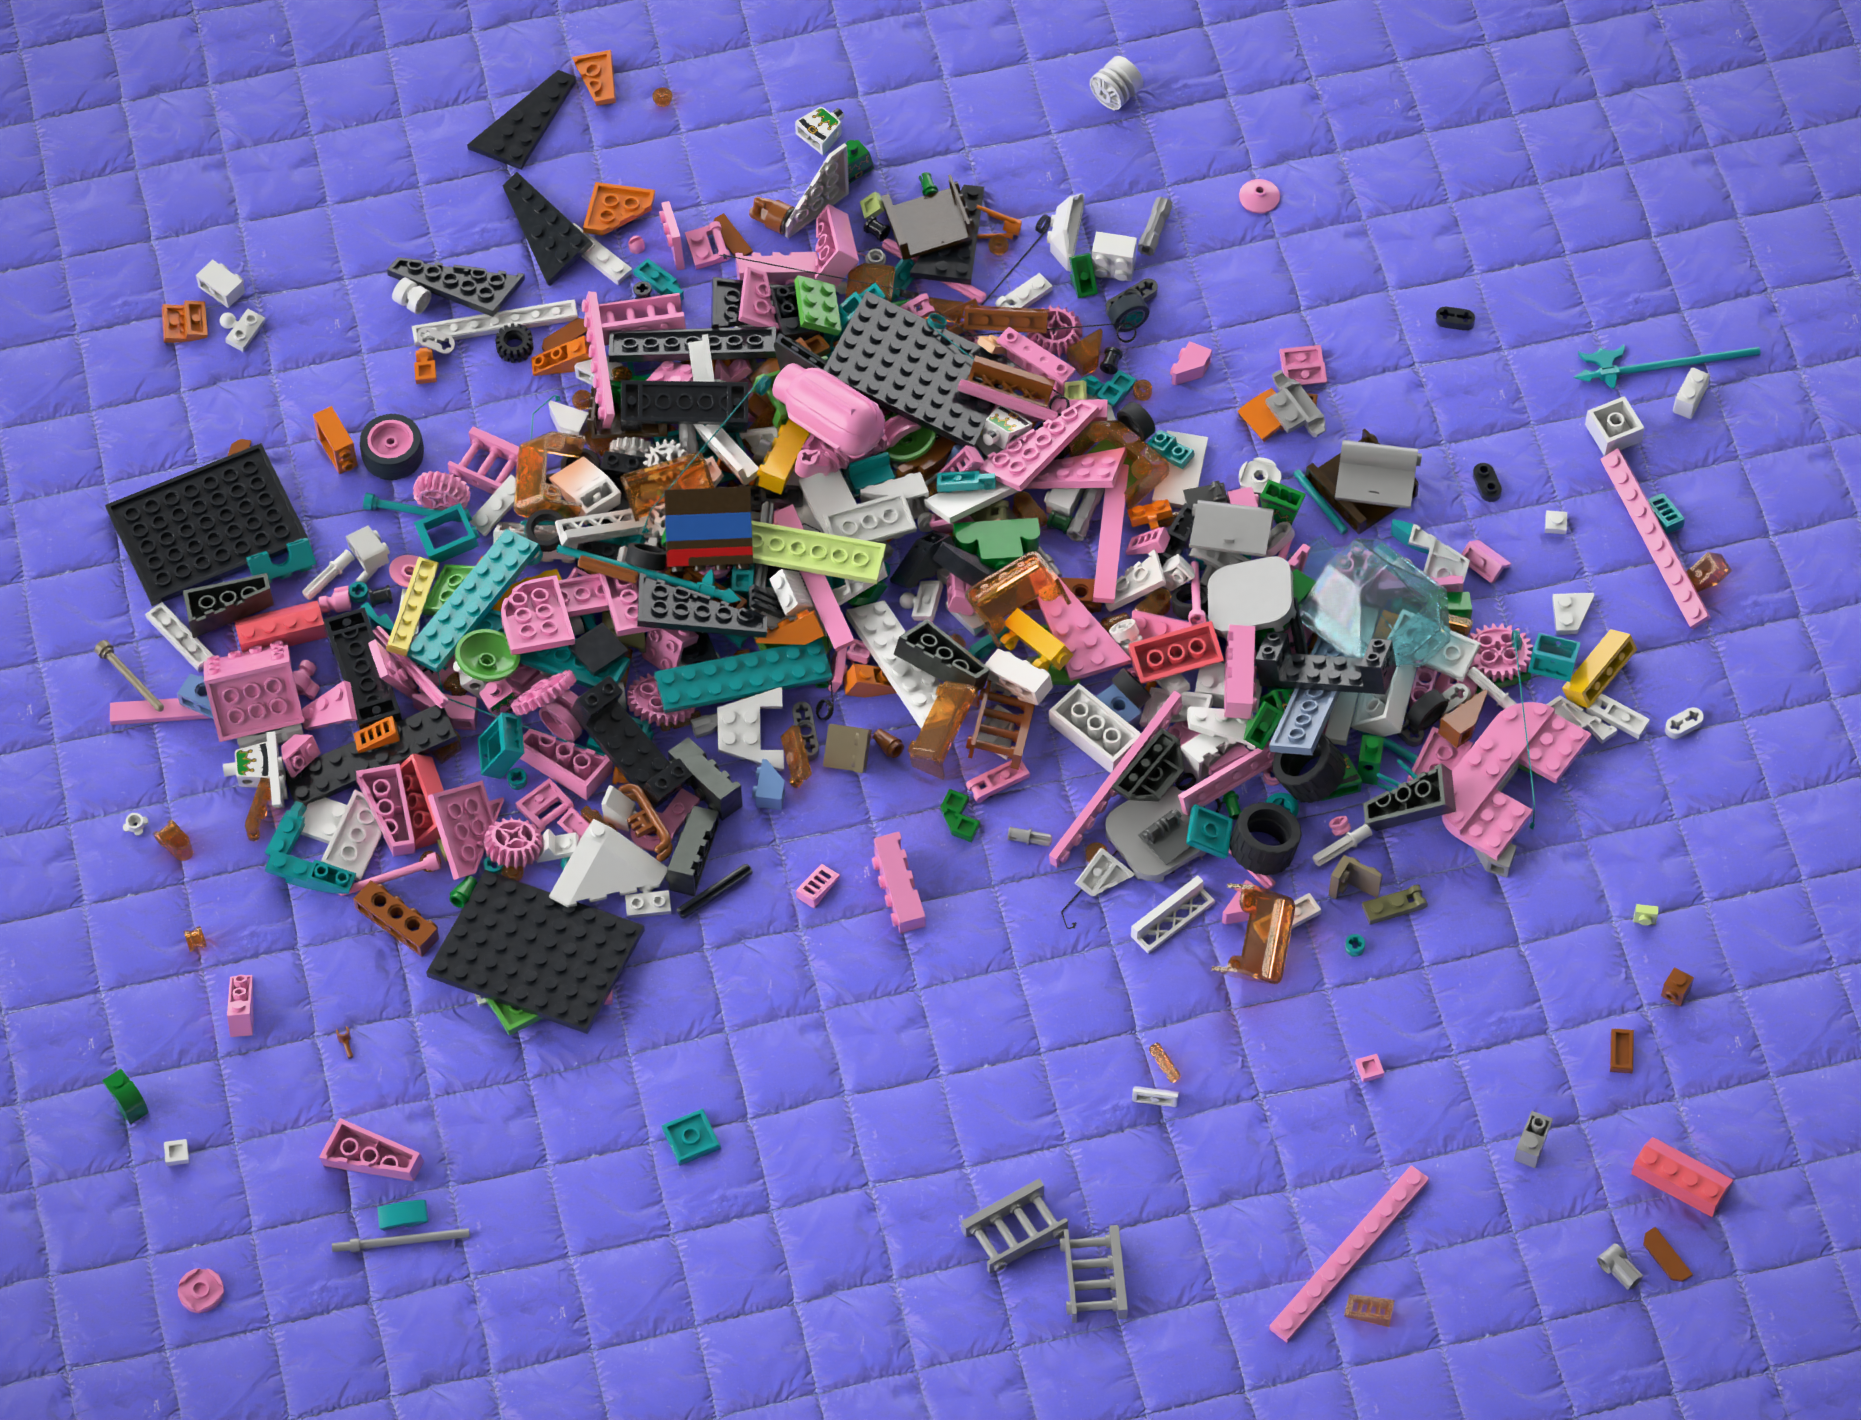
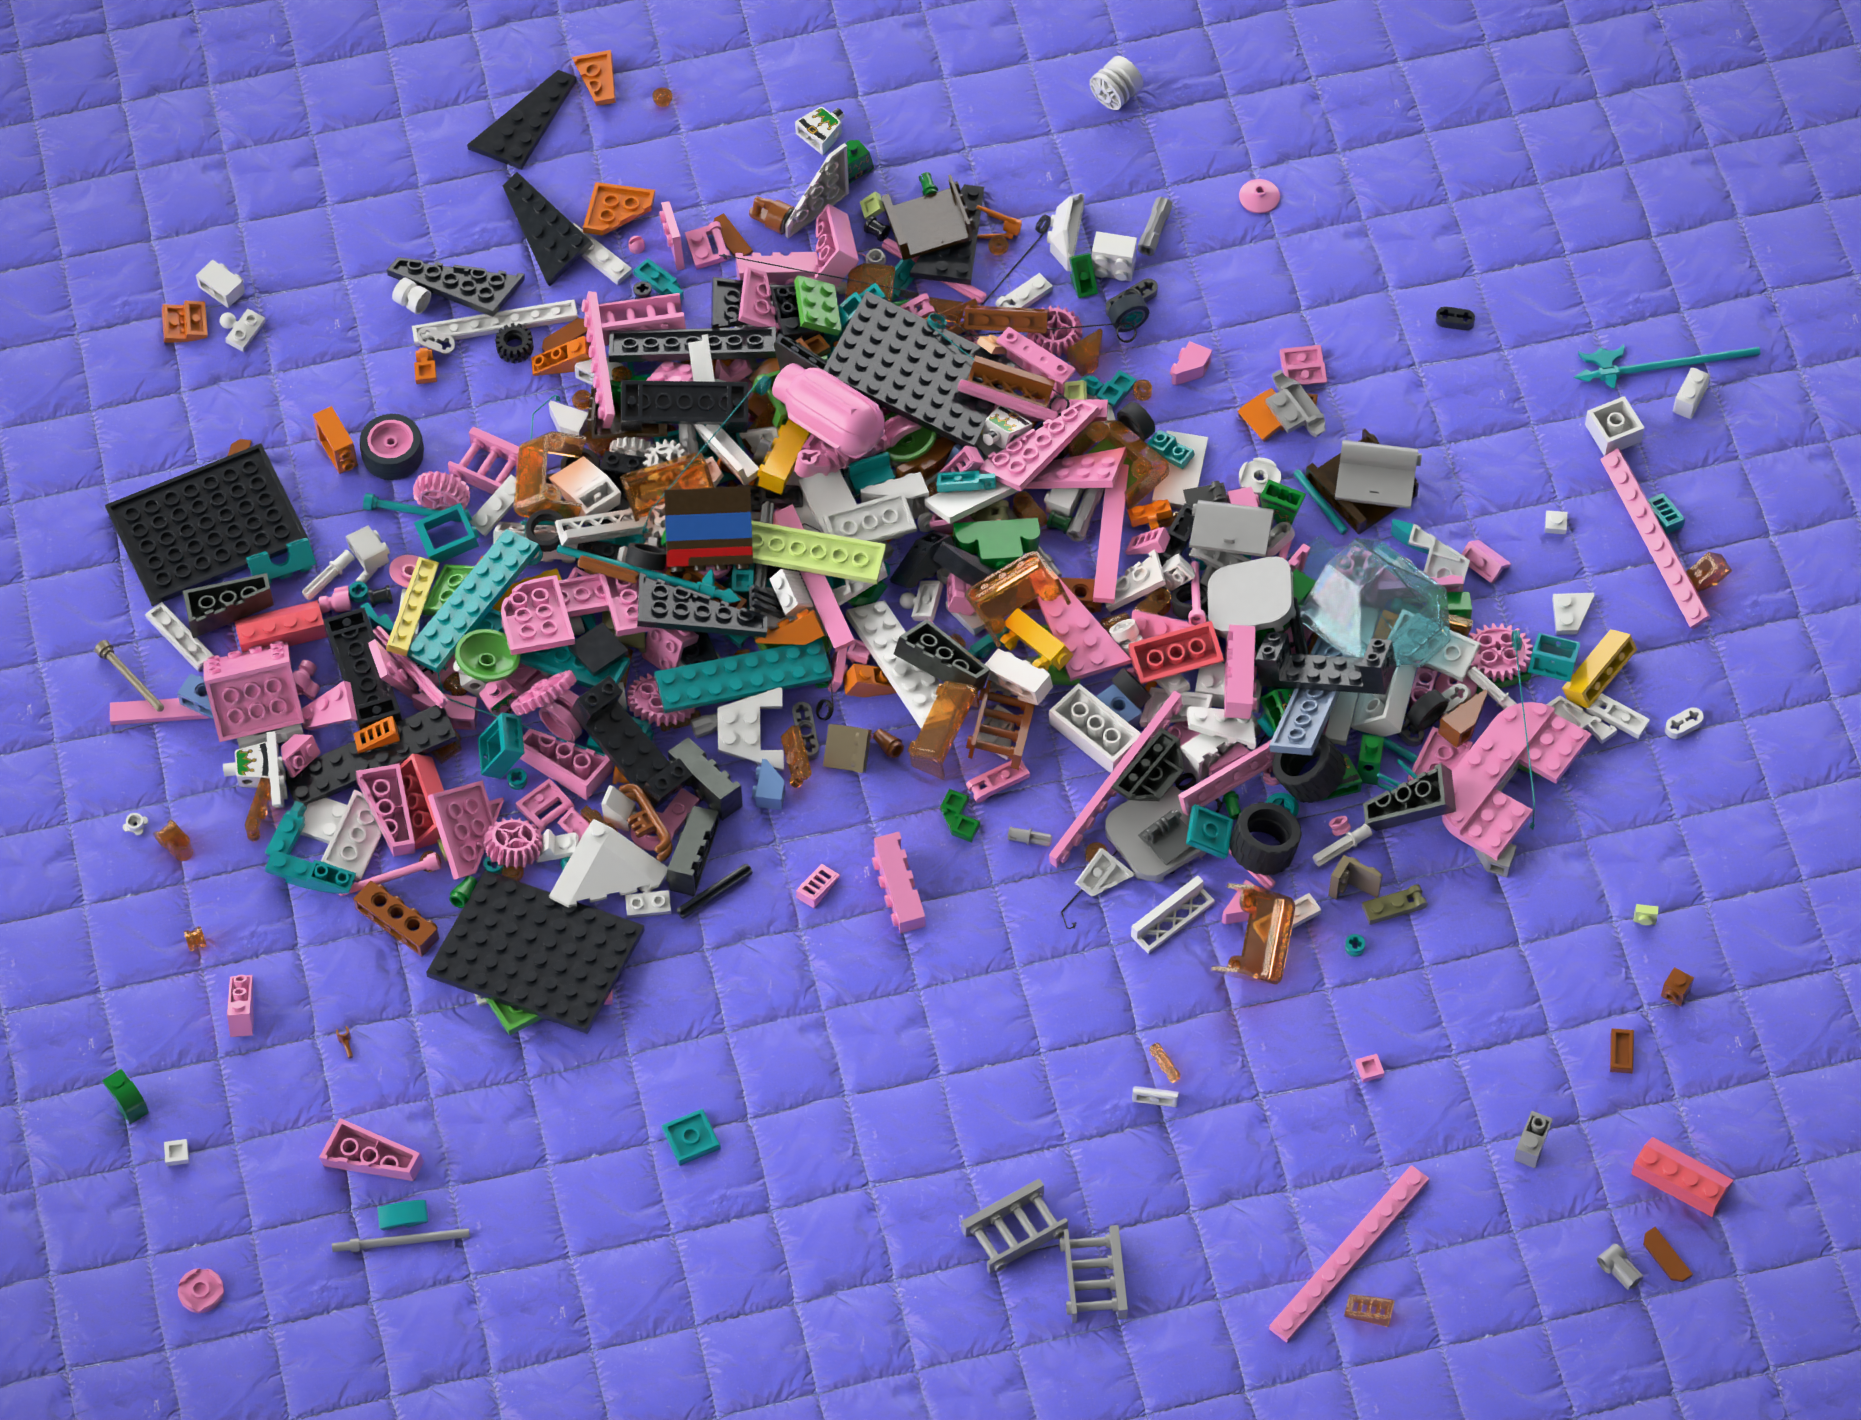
black bush [1100,347,1123,374] -> none
green slope [1243,701,1284,750] -> none
black plate [1473,463,1502,502] -> none

